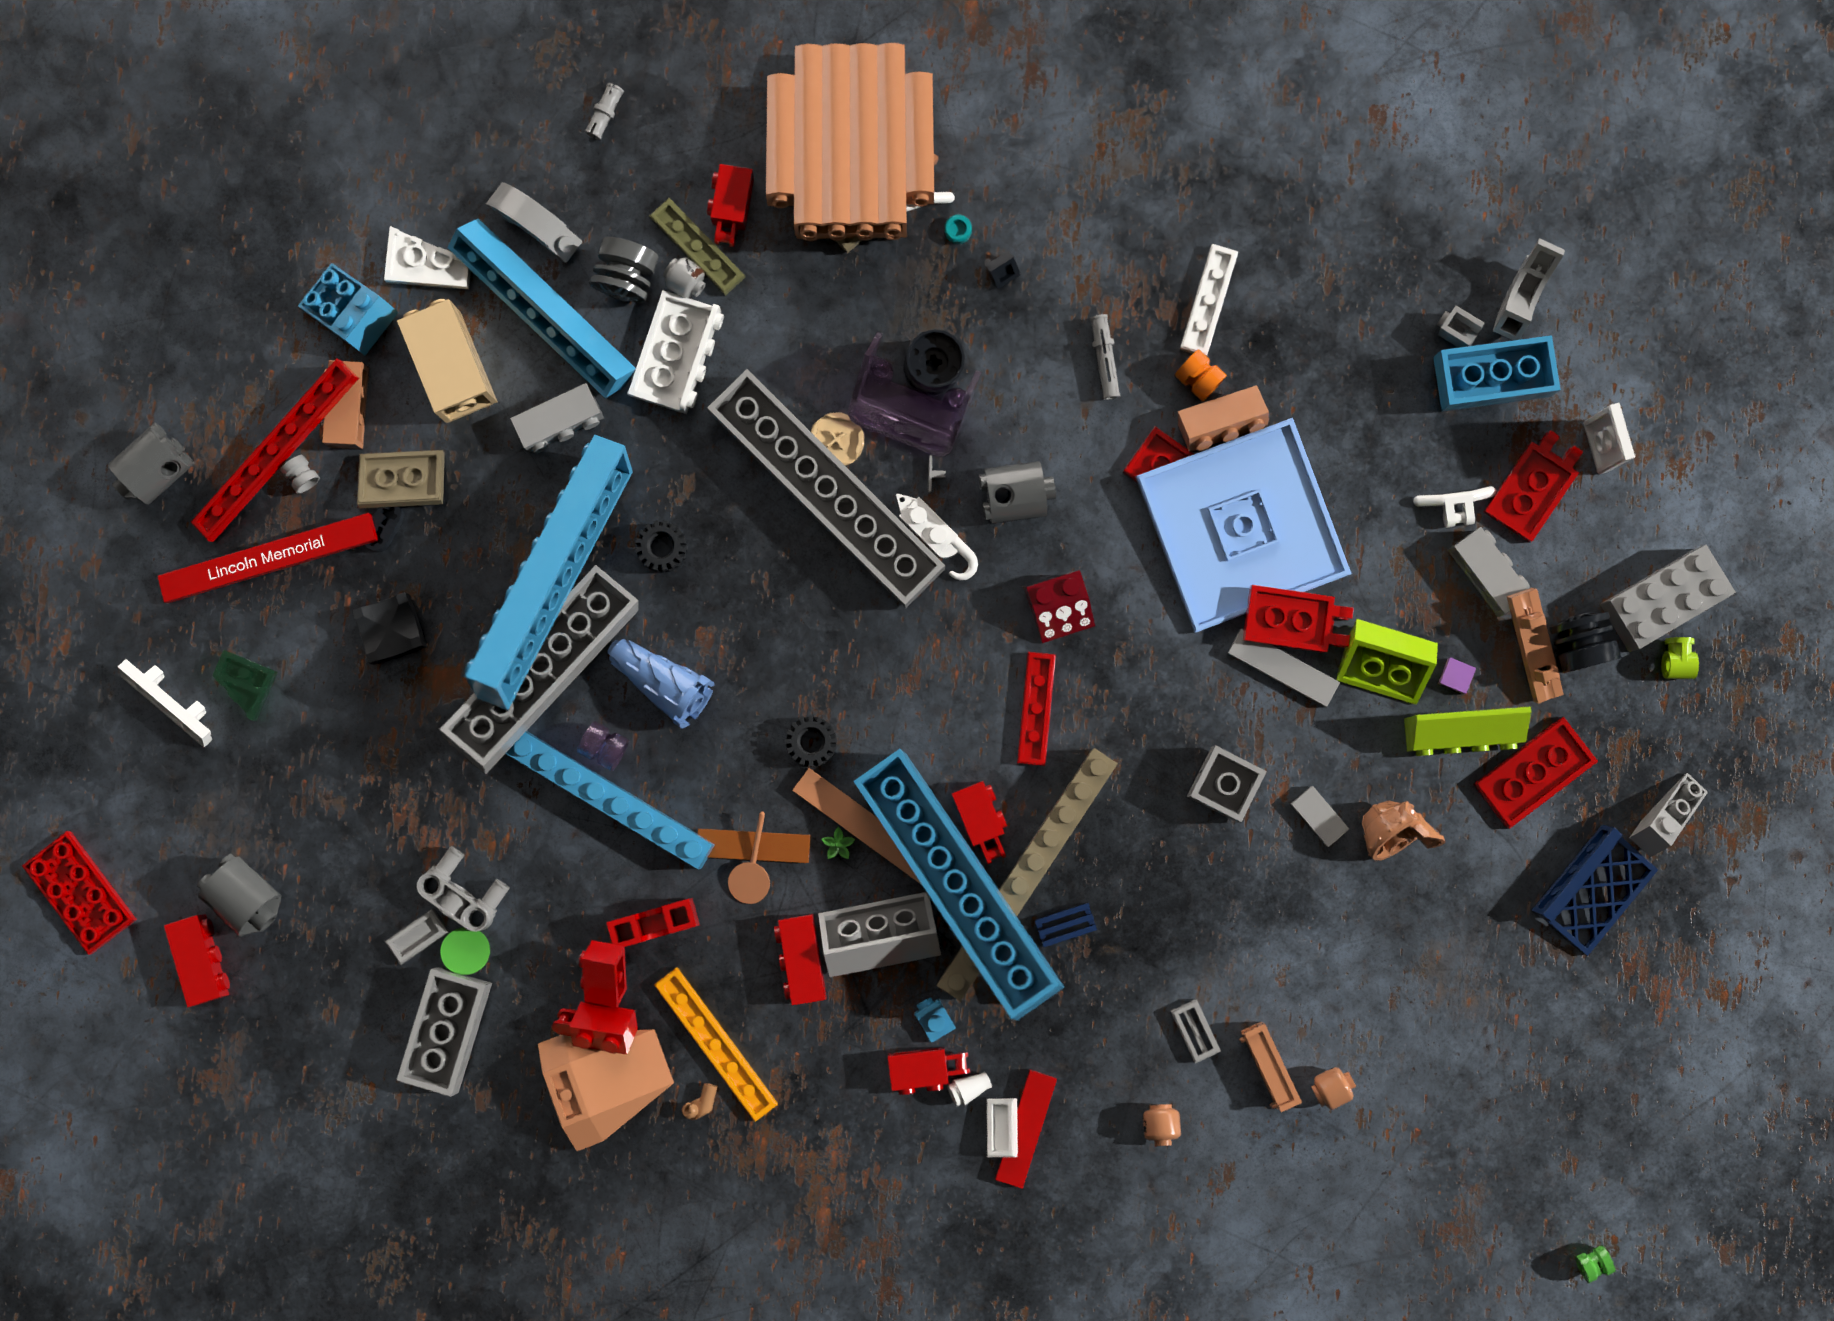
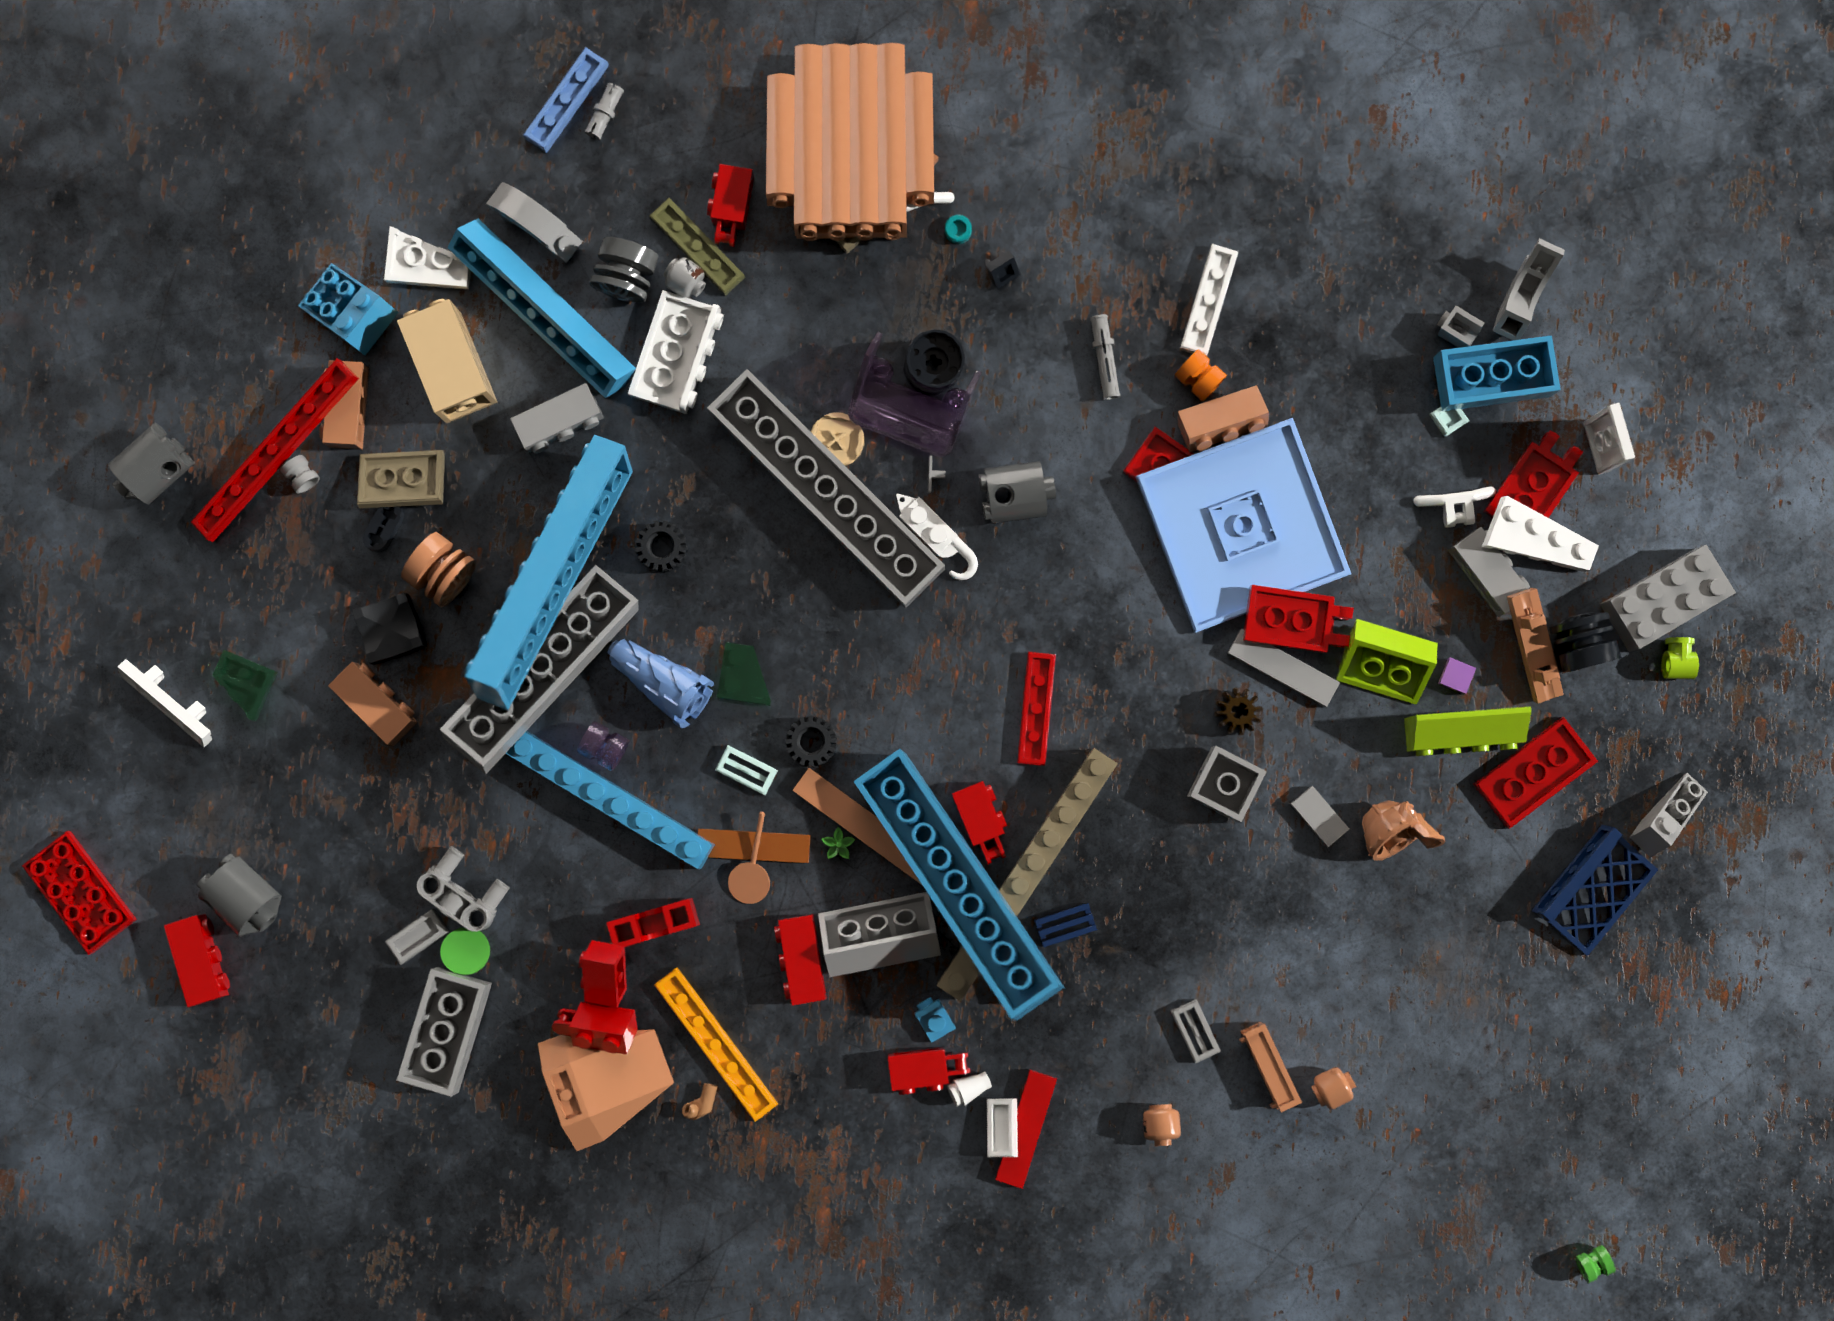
red tile [157,513,378,603] -> none
dark red slope [1025,570,1095,644] -> none
none -> nougat brick [328,662,417,746]
none -> nougat wheel [401,532,477,607]
none -> medium blue tile [523,47,609,153]
none -> light aqua tile [715,745,778,795]
none -> clear green wing [717,642,772,706]
none -> dark brown gear [1214,688,1263,736]
none -> light aqua tile [1429,407,1469,437]
none -> white wing [1482,495,1599,572]

